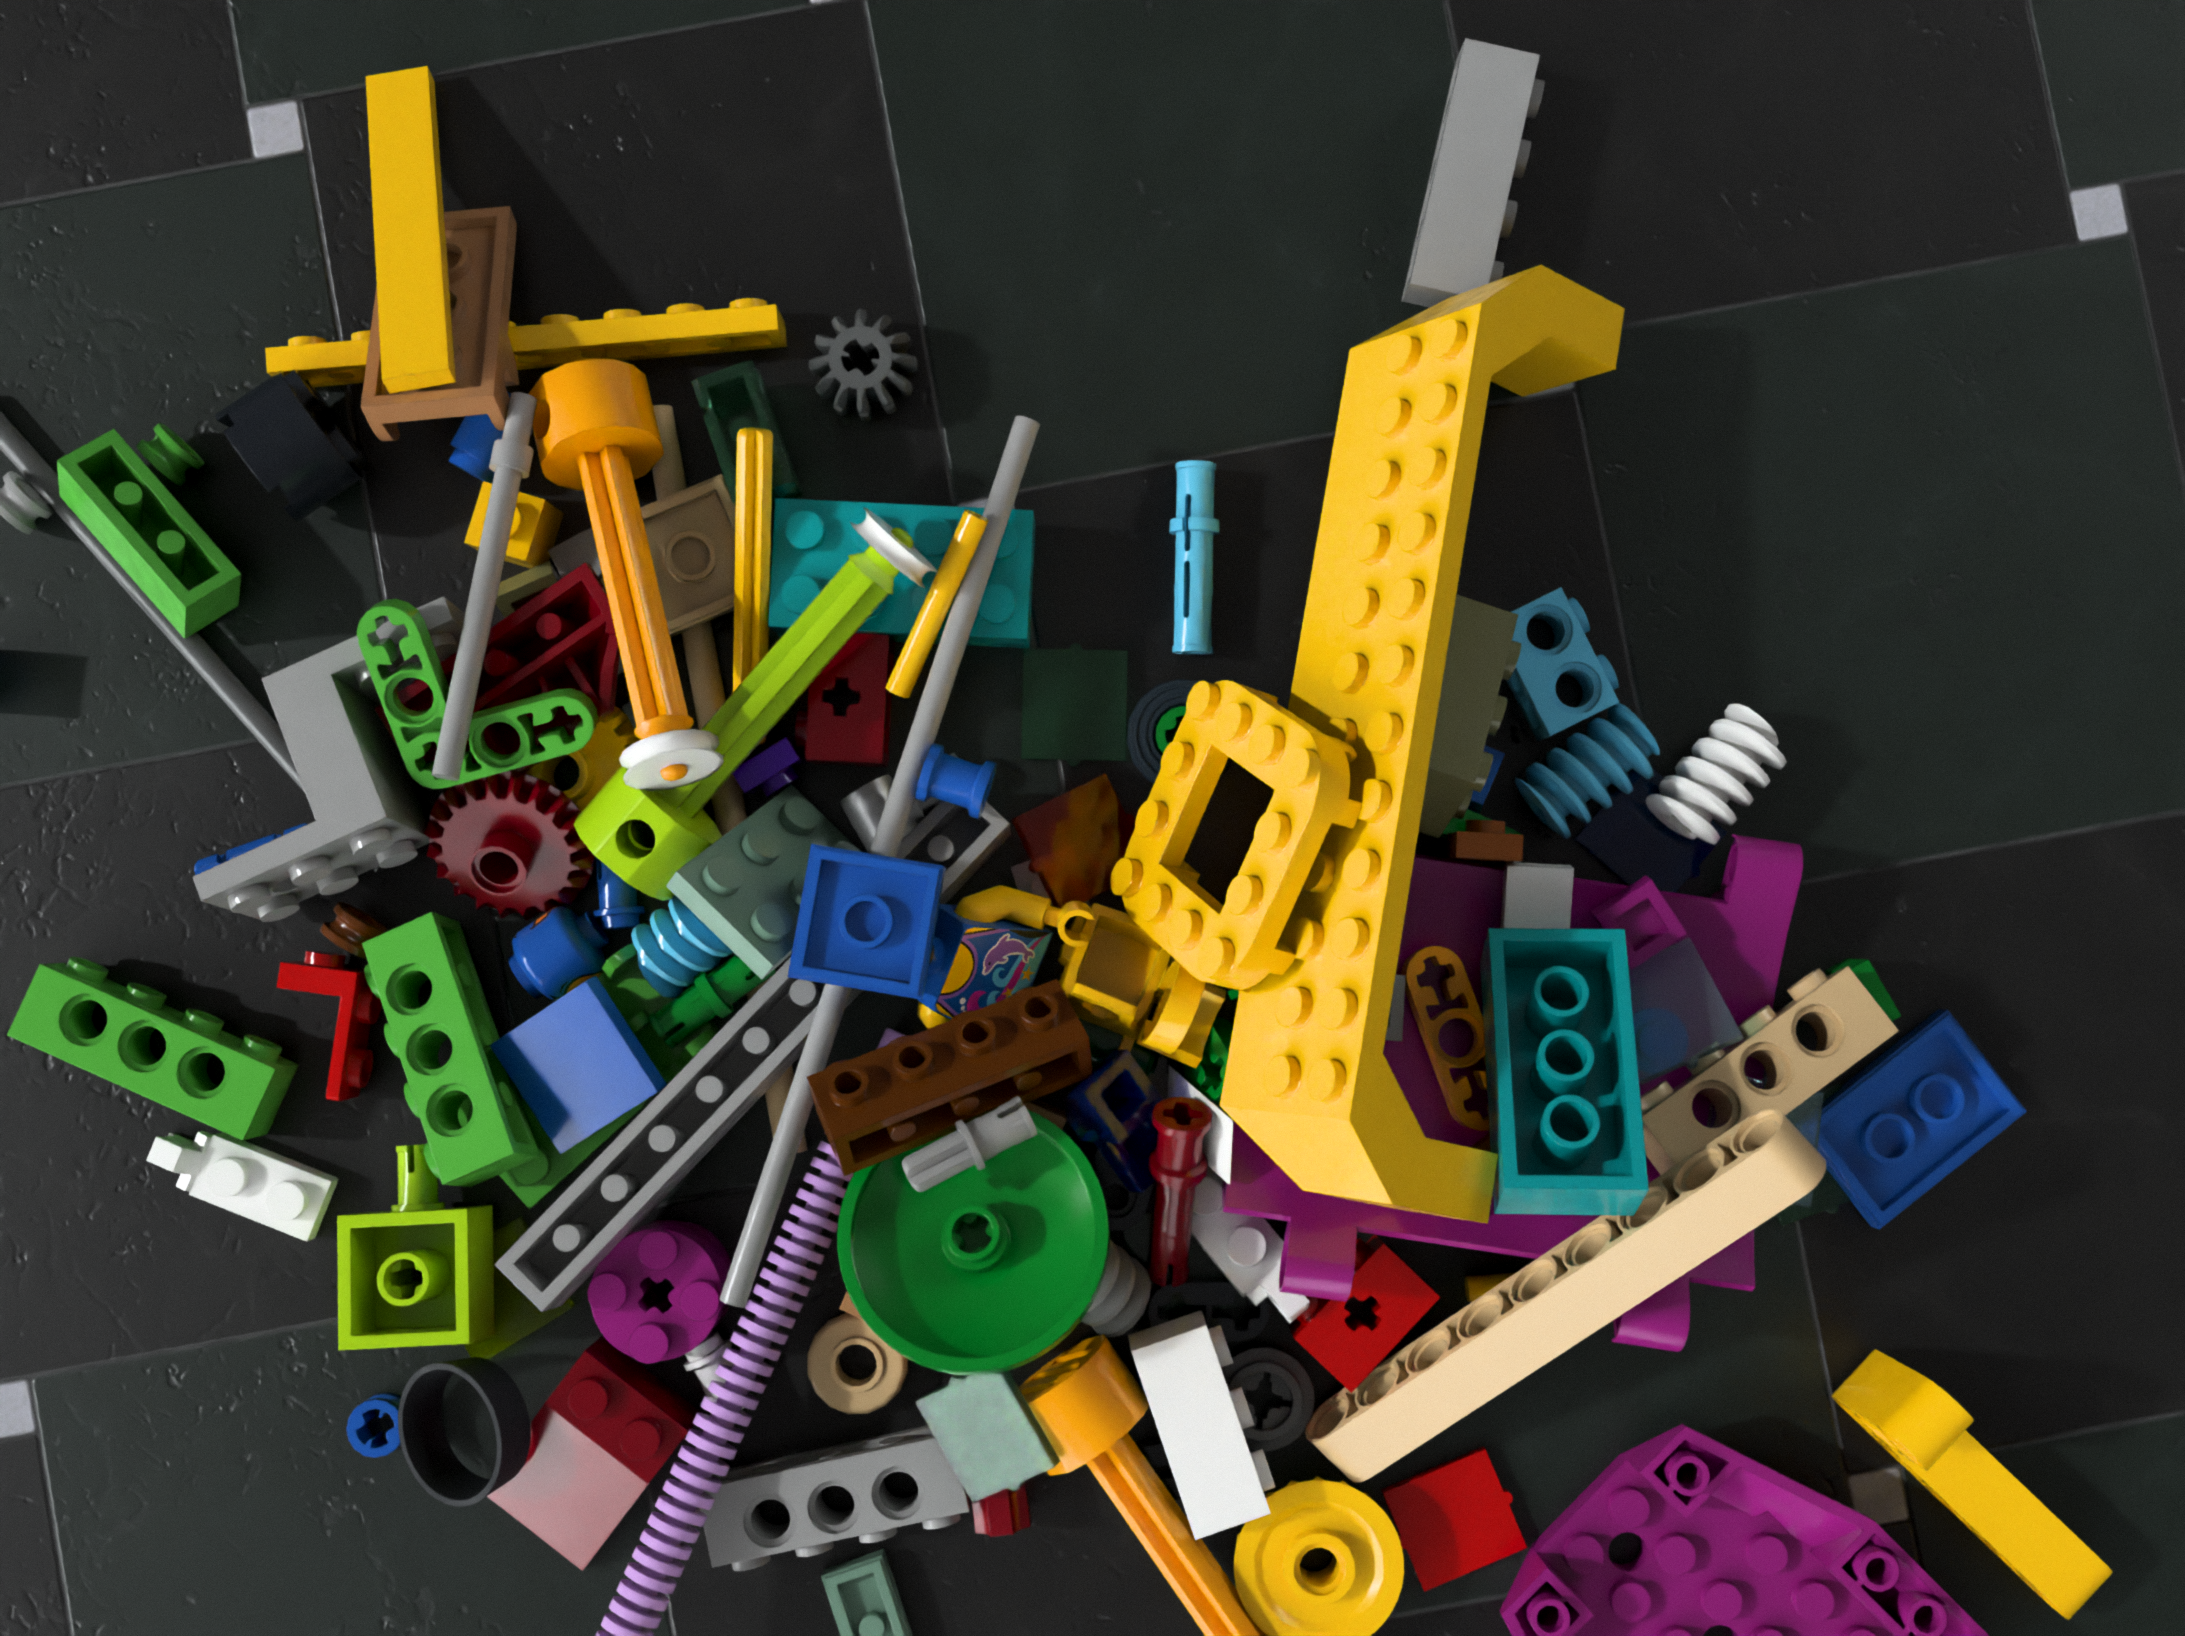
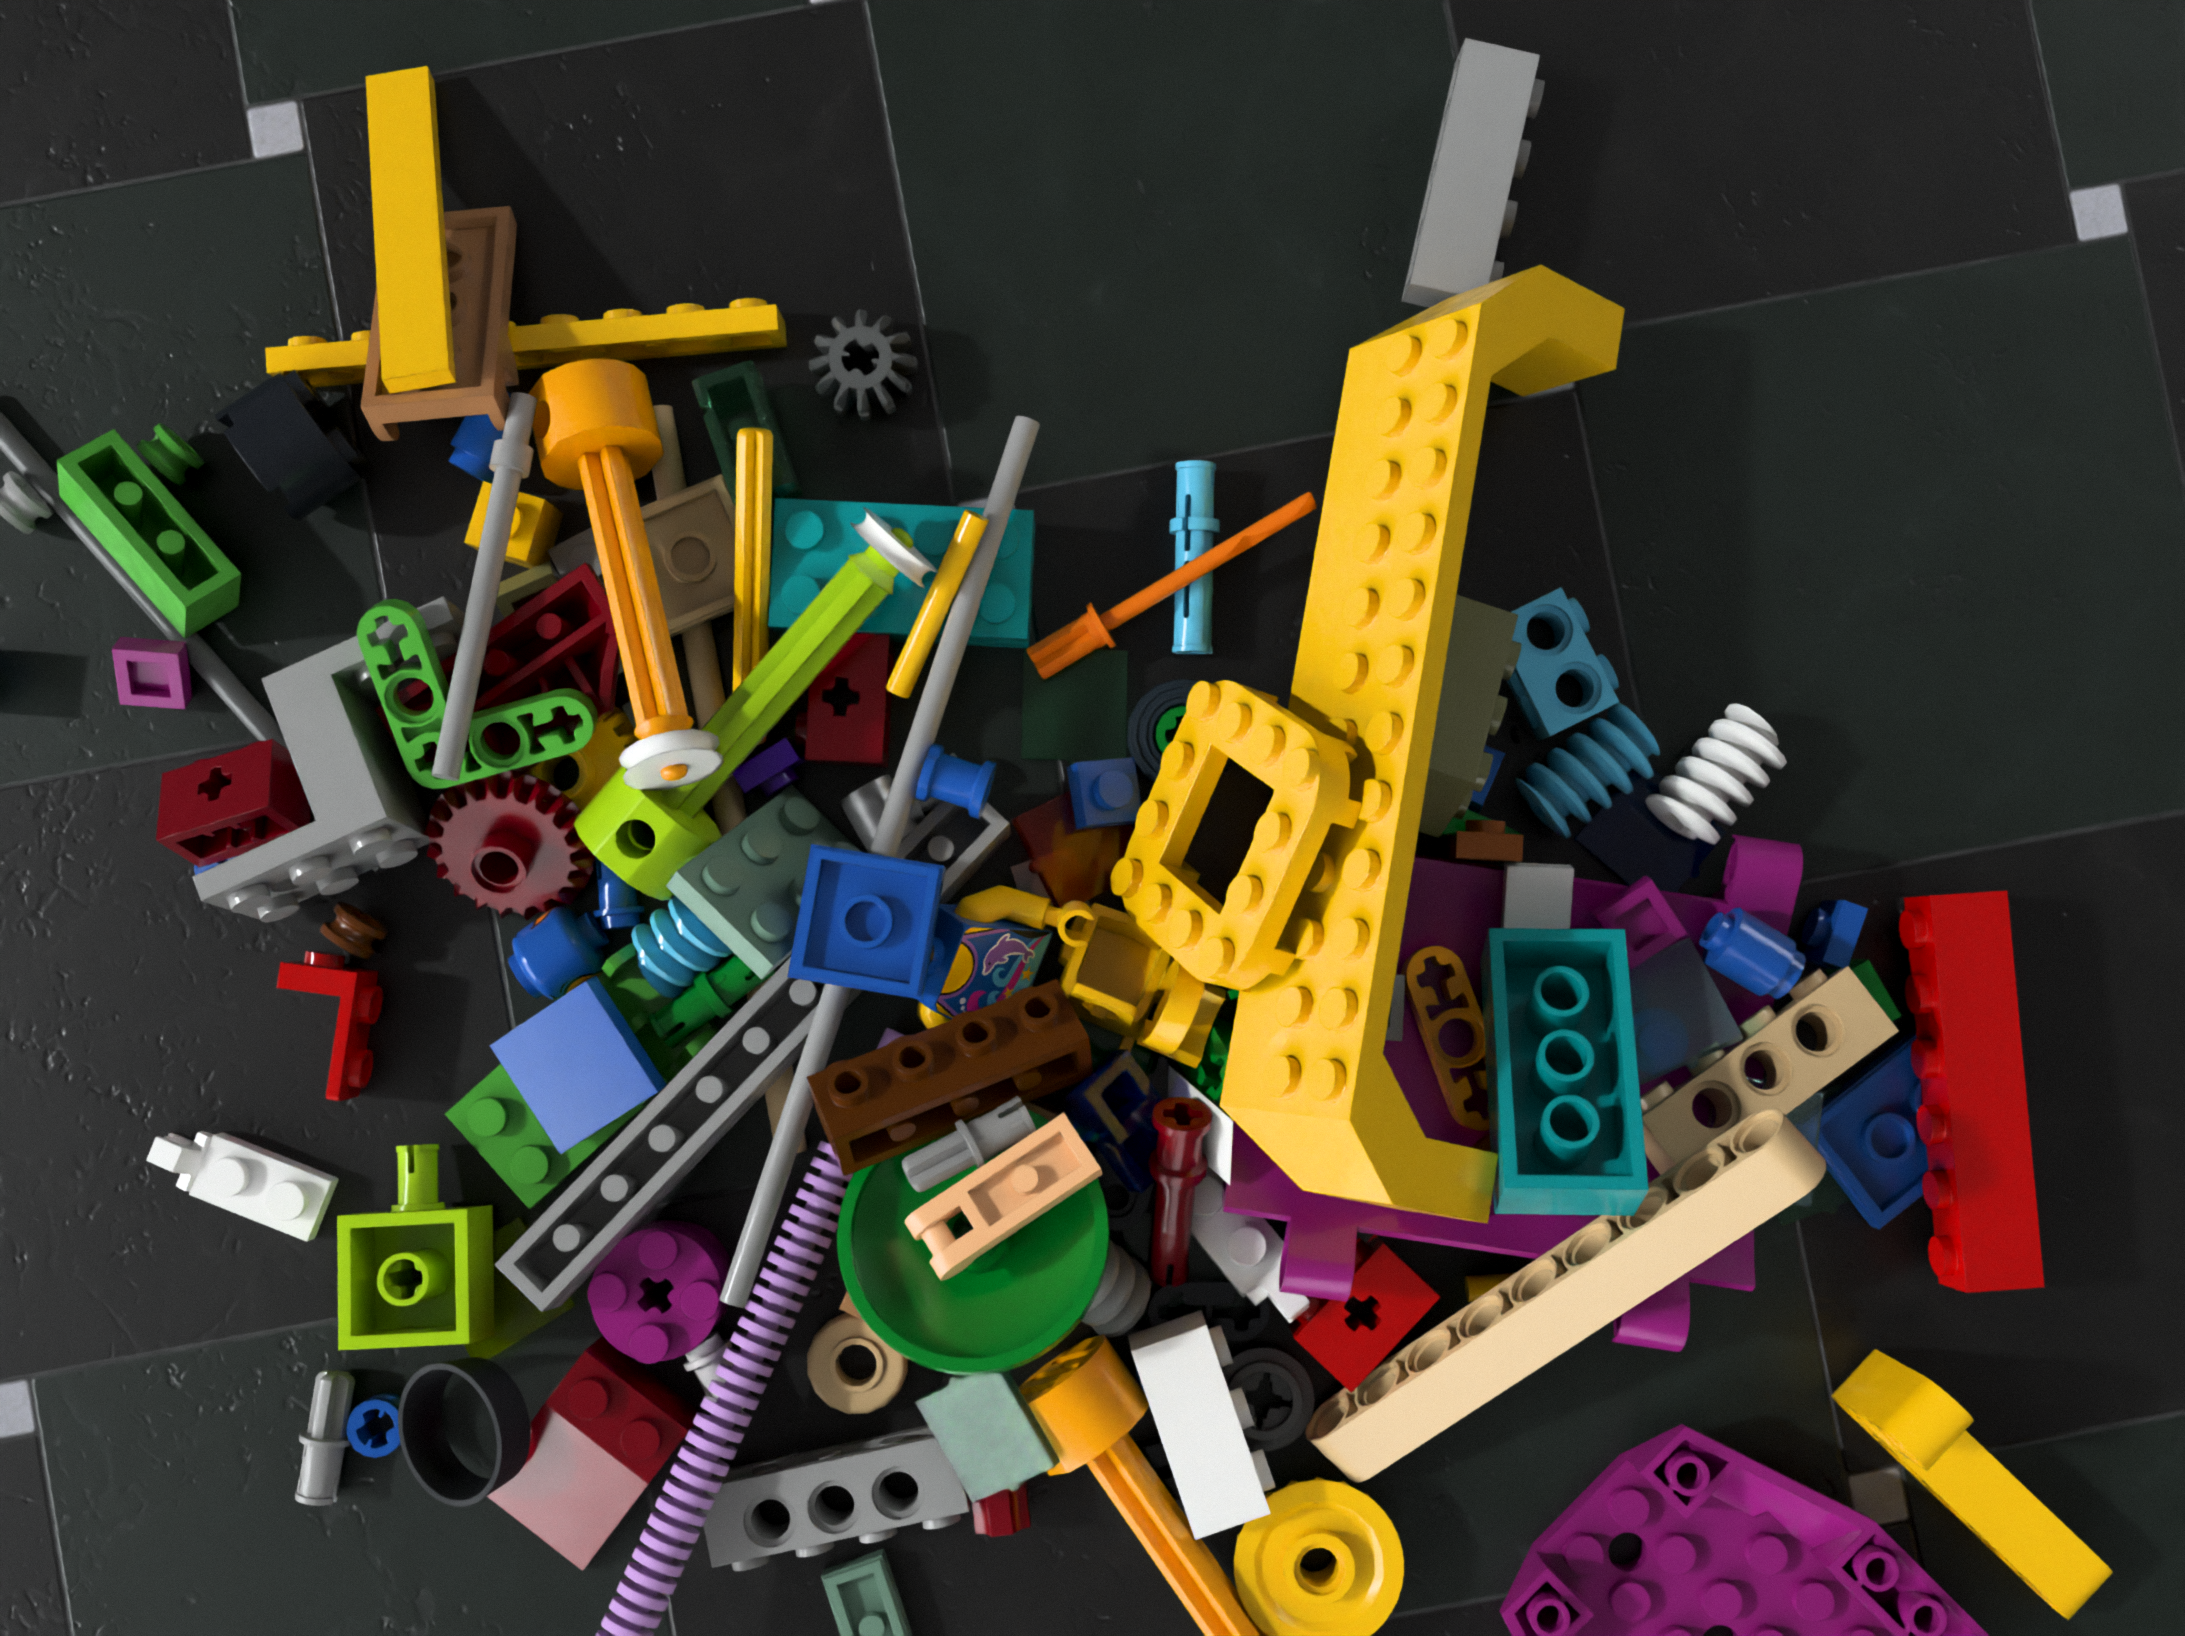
bright green brick [7,957,299,1141] -> none
bright green brick [362,912,540,1187] -> none
red piece [1381,1446,1527,1592] -> none
none -> magenta plate [112,637,193,709]
none -> dark red brick [156,739,311,867]
none -> light grey axle [295,1370,355,1506]
none -> light nougat plate [904,1113,1103,1281]
none -> orange piece [1026,492,1317,679]
none -> blue plate [1066,757,1142,830]
none -> blue brick [1699,907,1806,999]
none -> blue plate [1801,900,1868,969]
none -> red brick [1899,890,2045,1293]

